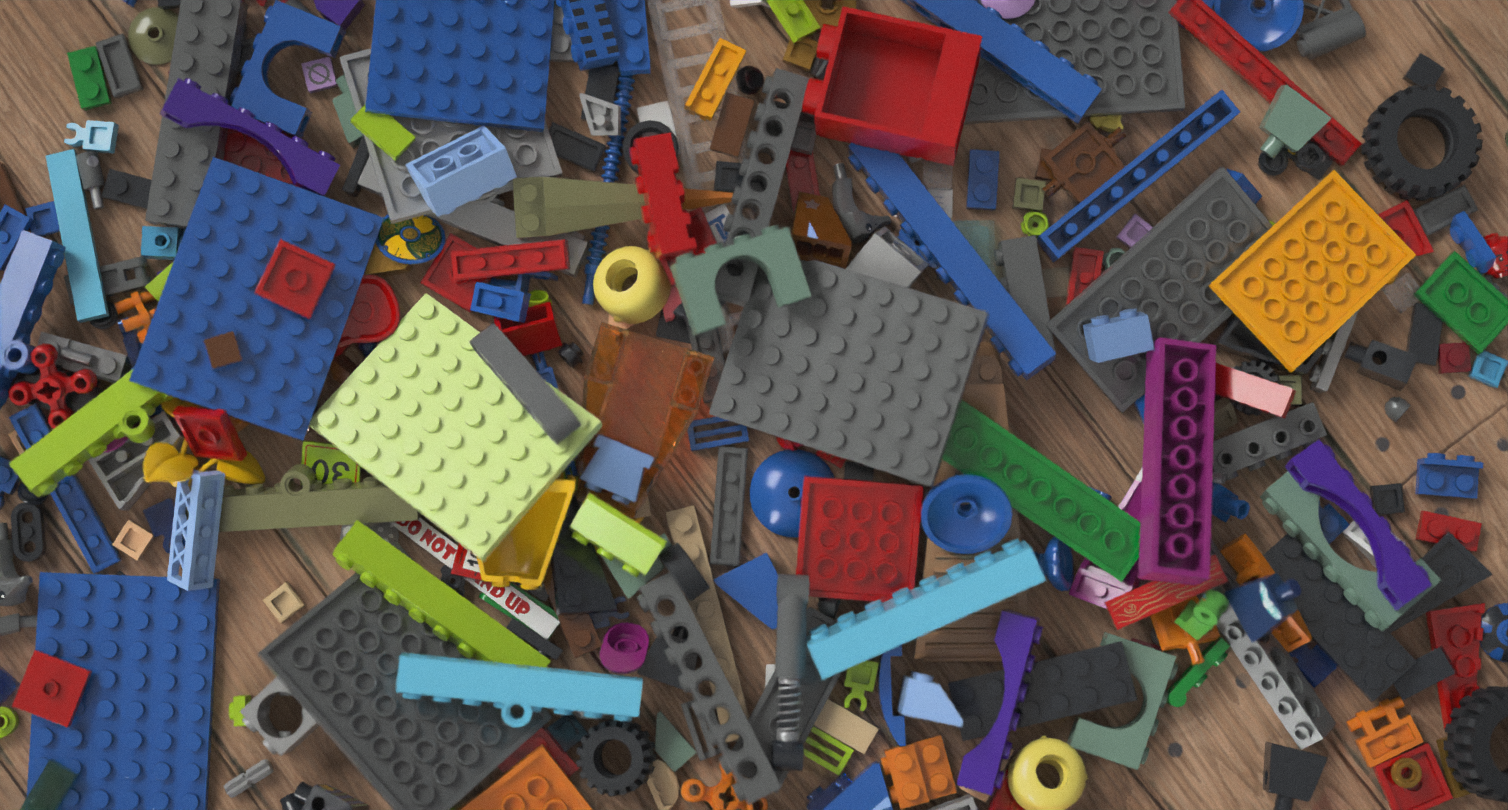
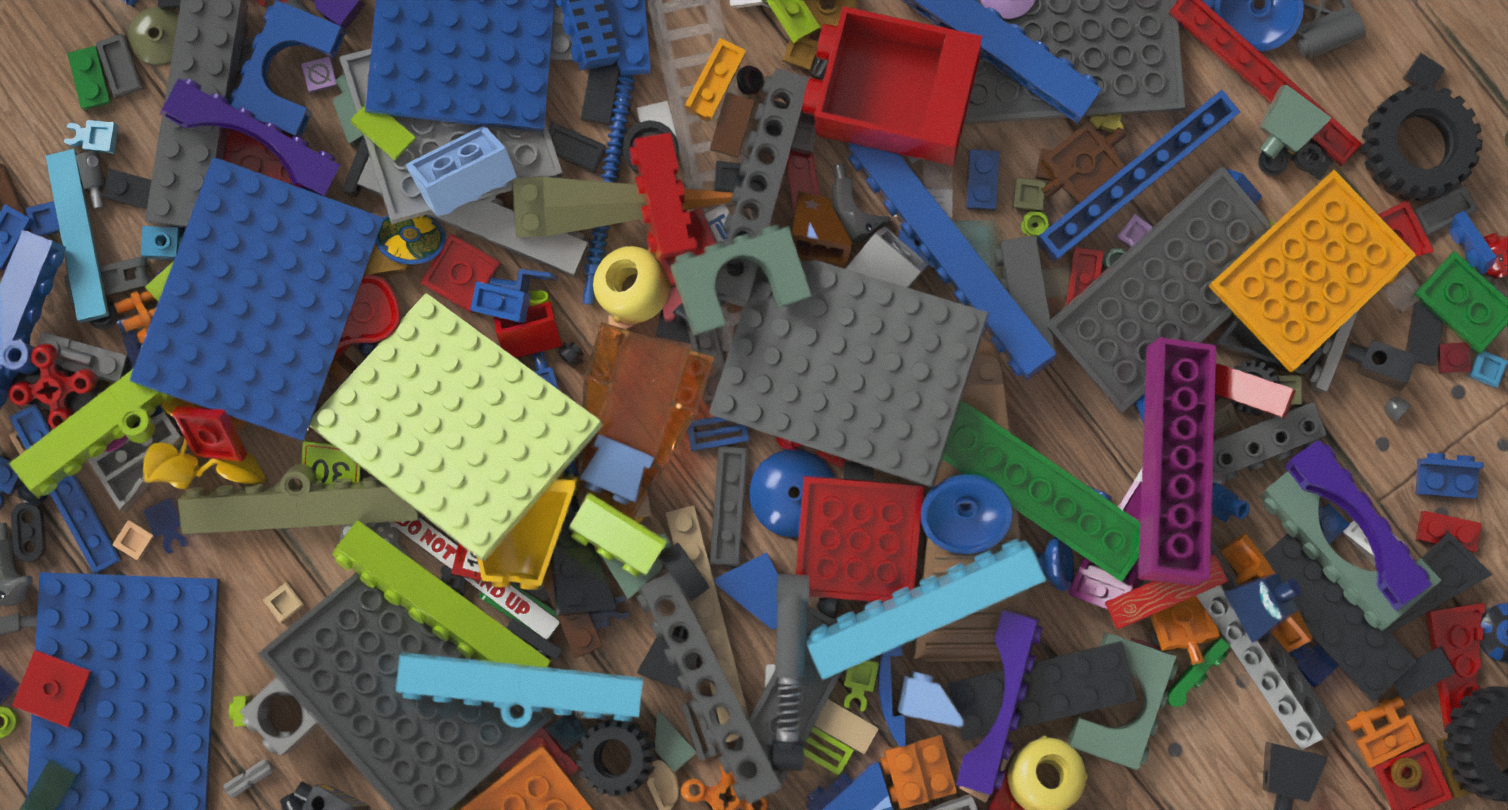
light blue fence [167,469,225,591] -> none
reddish brown tile [204,331,242,369] -> none
red plate [254,239,336,319] -> none
red tile [451,239,570,281] -> none
dark grey beam [469,323,581,444] -> none
light grey piece [579,93,621,136] -> none
magenta cap [600,622,649,674] -> none
medium blue brick [1083,309,1154,363] -> none
bright green leg [1174,590,1229,641] -> none
black tile [1370,483,1405,515] -> none

